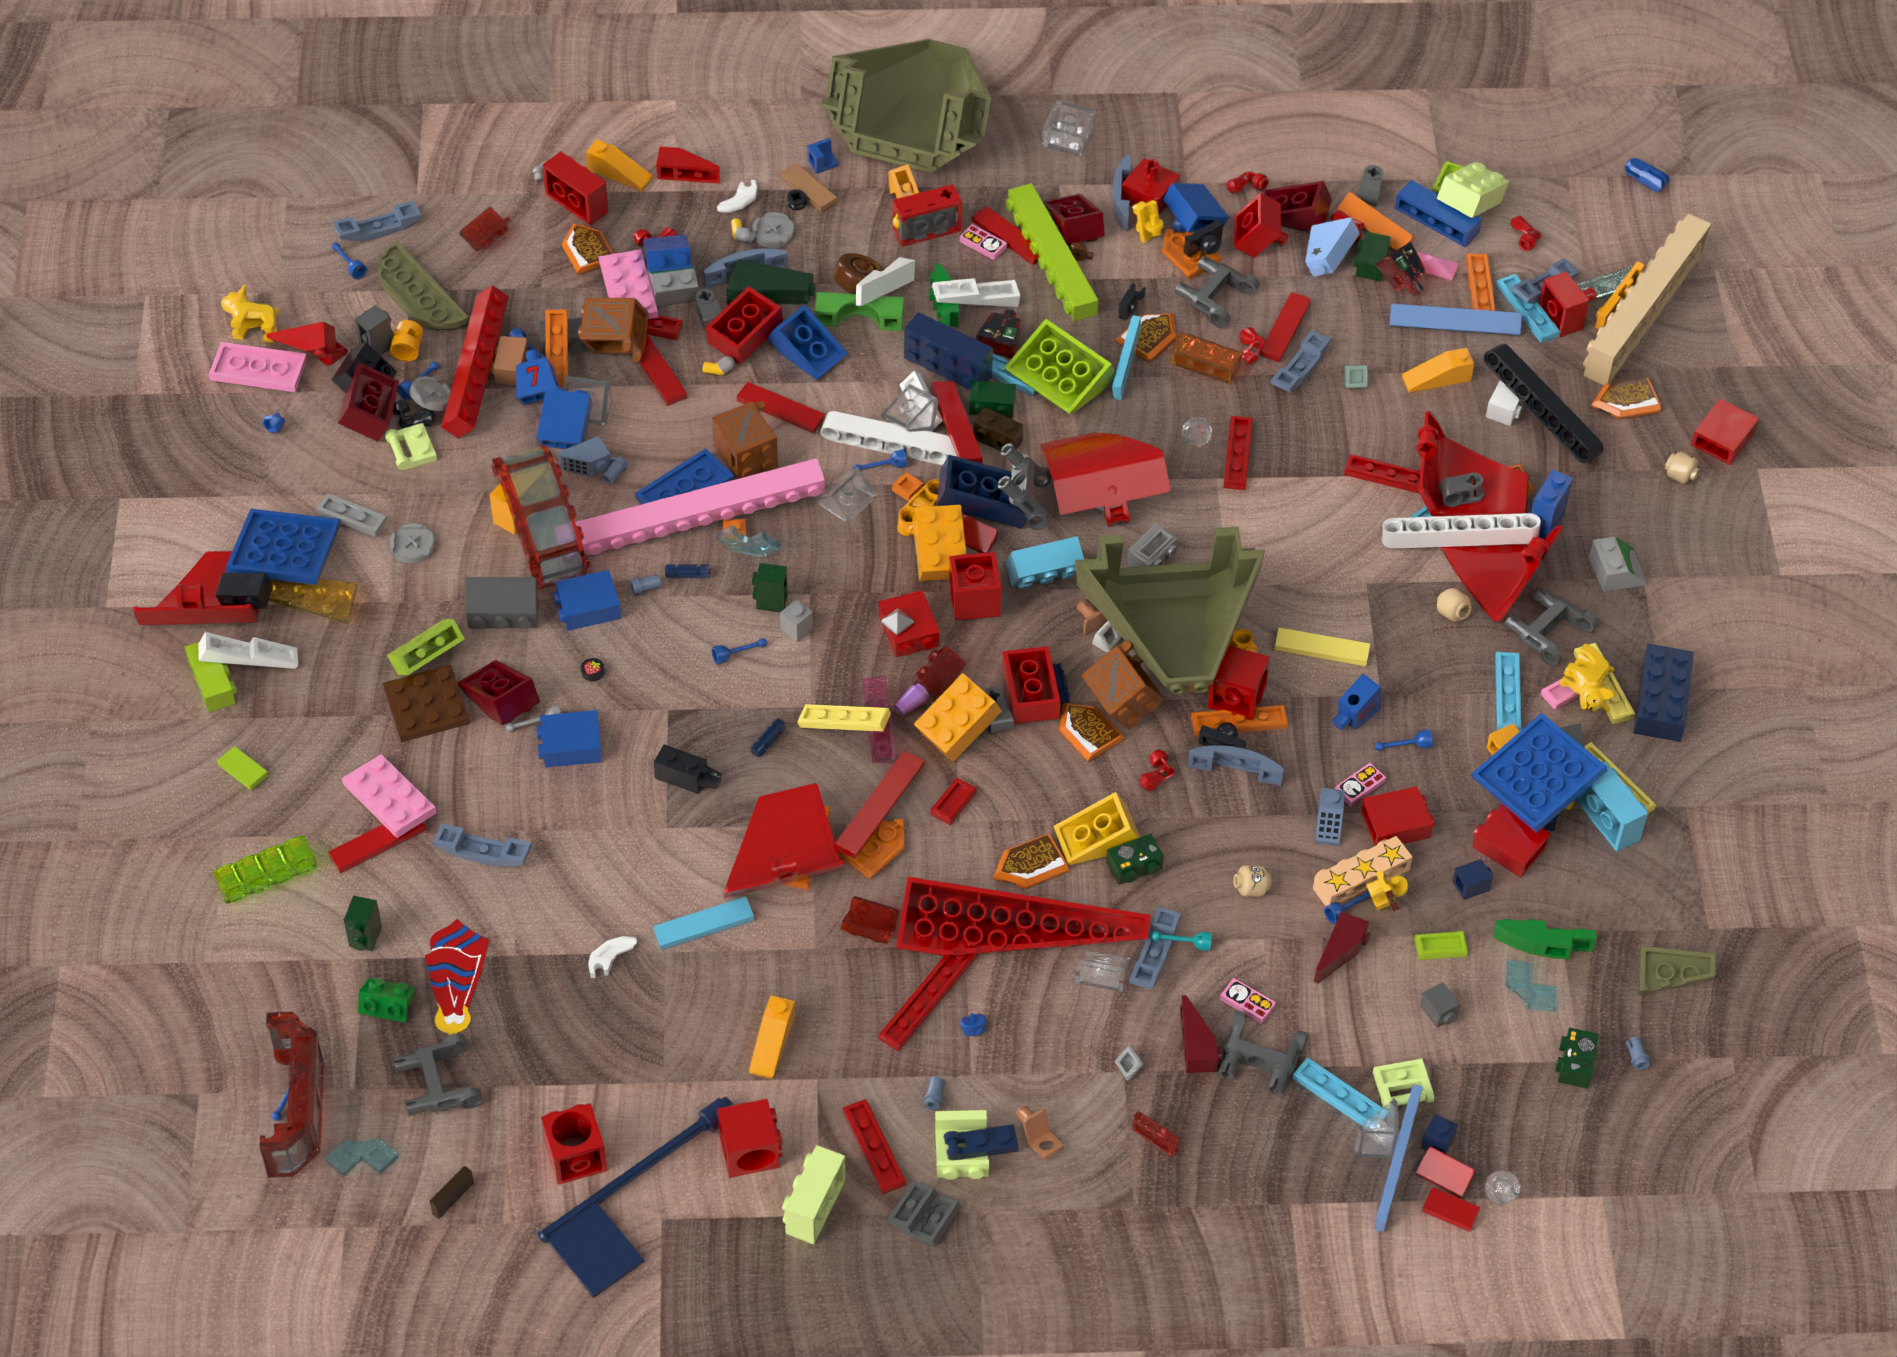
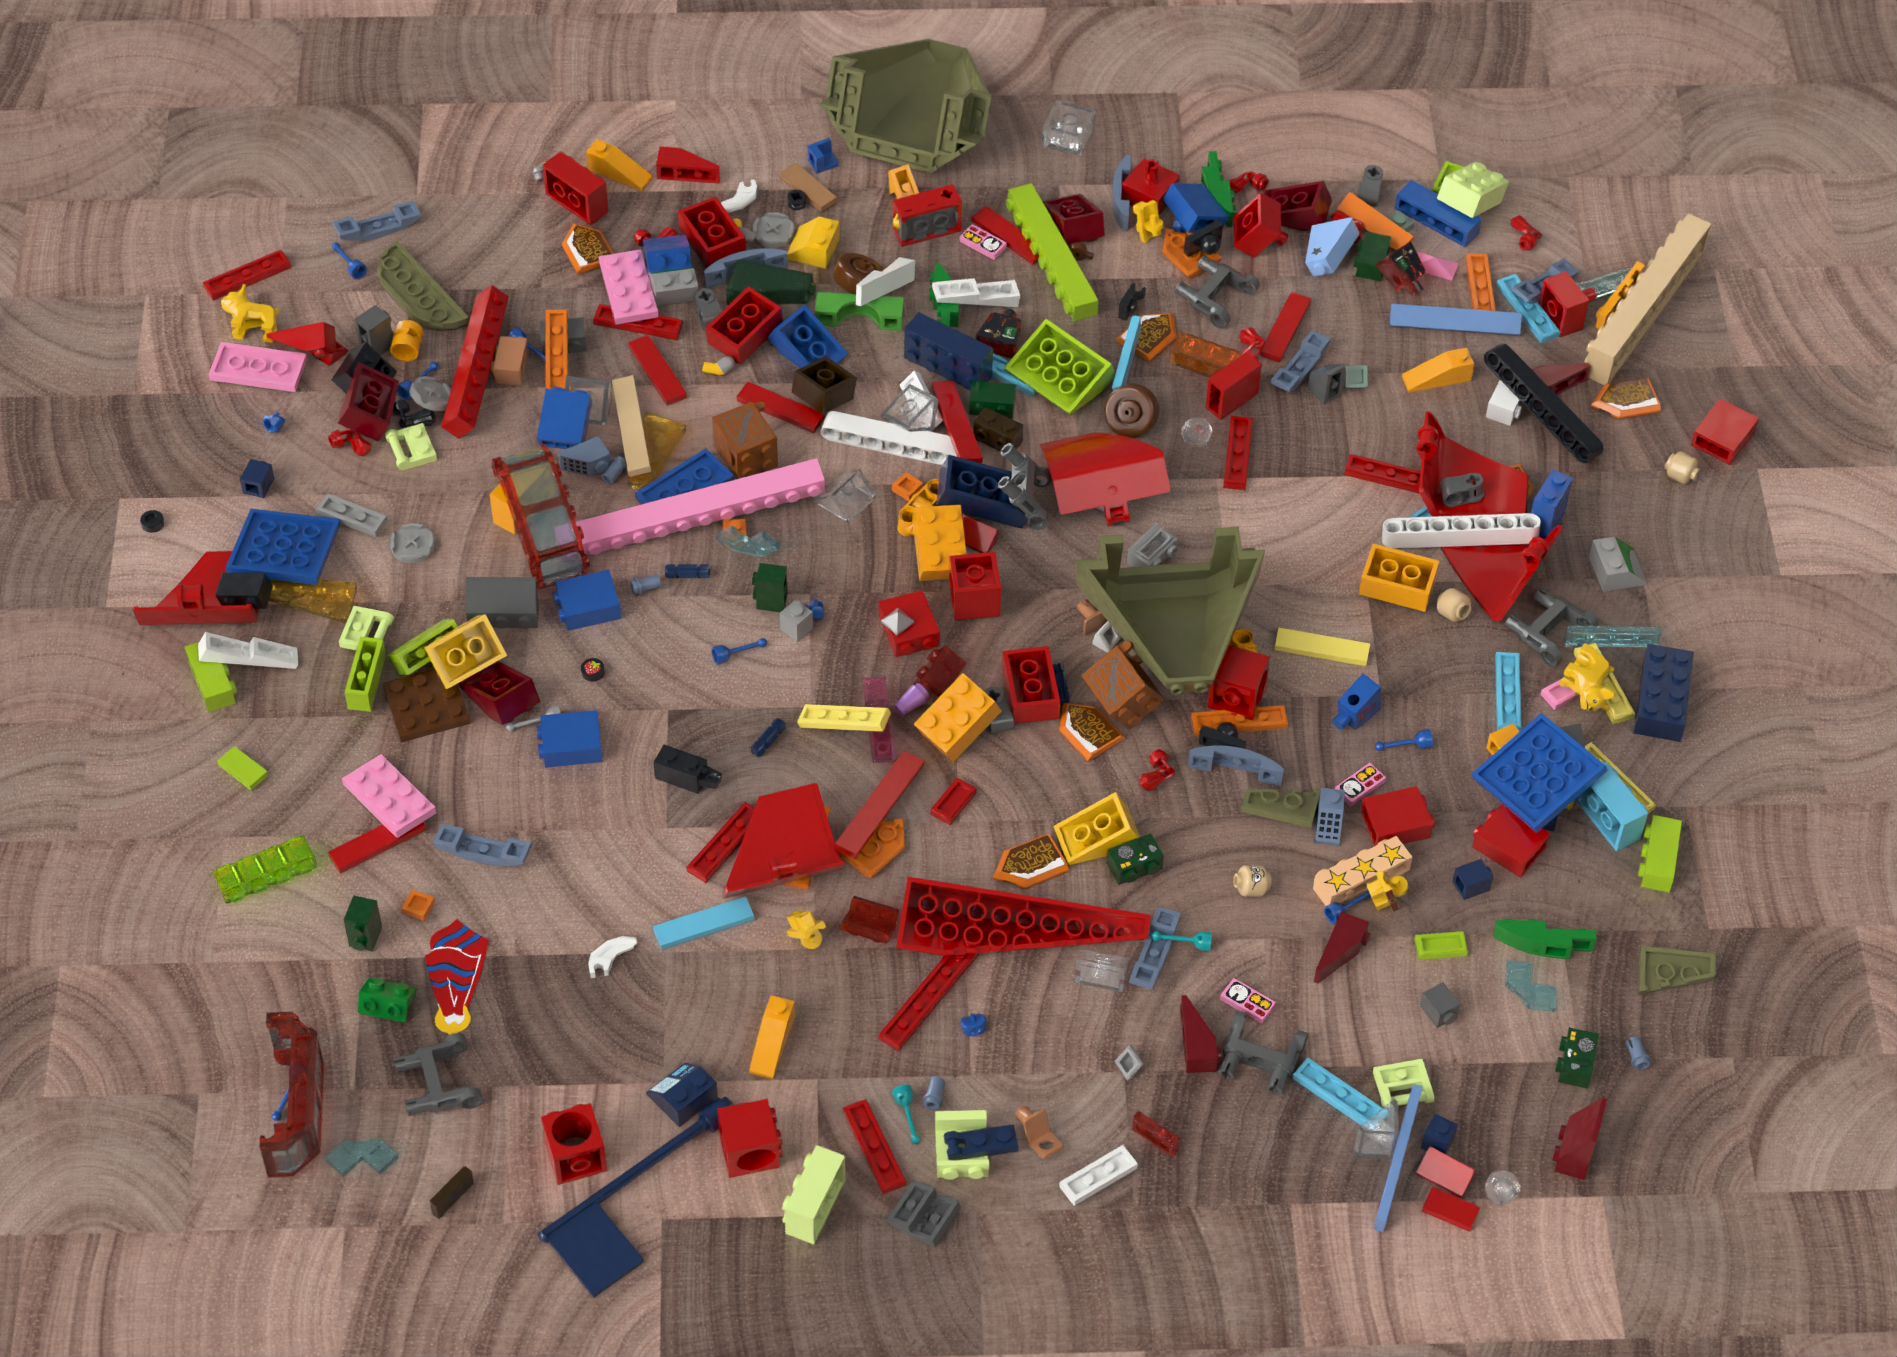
clear red bracket [459,206,511,252] -> none
blue torso [516,349,561,405] -> none
dark orange container [578,297,649,363] -> none
blue hinge [853,449,908,473] -> none
medium azure brick [1005,536,1084,590] -> none
blue arm [1625,158,1670,193] -> none
none -> black tile [140,510,164,533]
none -> red tile [203,250,291,301]
none -> dark blue brick [240,459,275,498]
none -> red piece [328,429,372,457]
none -> yellowish green plate [339,606,394,650]
none -> lime brick [345,636,386,712]
none -> orange plate [401,889,435,921]
none -> yellow slope [424,614,507,689]
none -> tan tile [612,375,652,477]
none -> clear yellow wing [627,411,686,490]
none -> dark blue slope [646,1063,718,1127]
none -> red brick [678,196,746,268]
none -> red tile [686,802,754,883]
none -> yellow hips [786,910,826,949]
none -> yellow slope [787,217,840,269]
none -> dark brown brick [792,356,857,414]
none -> blue piece [805,599,824,620]
none -> teal hinge [892,1085,921,1144]
none -> white plate [1059,1145,1138,1206]
none -> reddish brown wheel [1104,384,1159,438]
none -> green slope [1201,151,1236,227]
none -> red brick [1205,352,1262,420]
none -> olive wing [1241,789,1321,828]
none -> dark grey slope [1308,364,1346,404]
none -> light orange brick [1359,543,1440,612]
none -> sand green plate [1388,211,1414,232]
none -> dark red slope [1532,363,1590,395]
none -> dark red slope [1552,1098,1607,1180]
none -> clear light blue tile [1564,626,1661,648]
none -> lime brick [1638,815,1682,893]

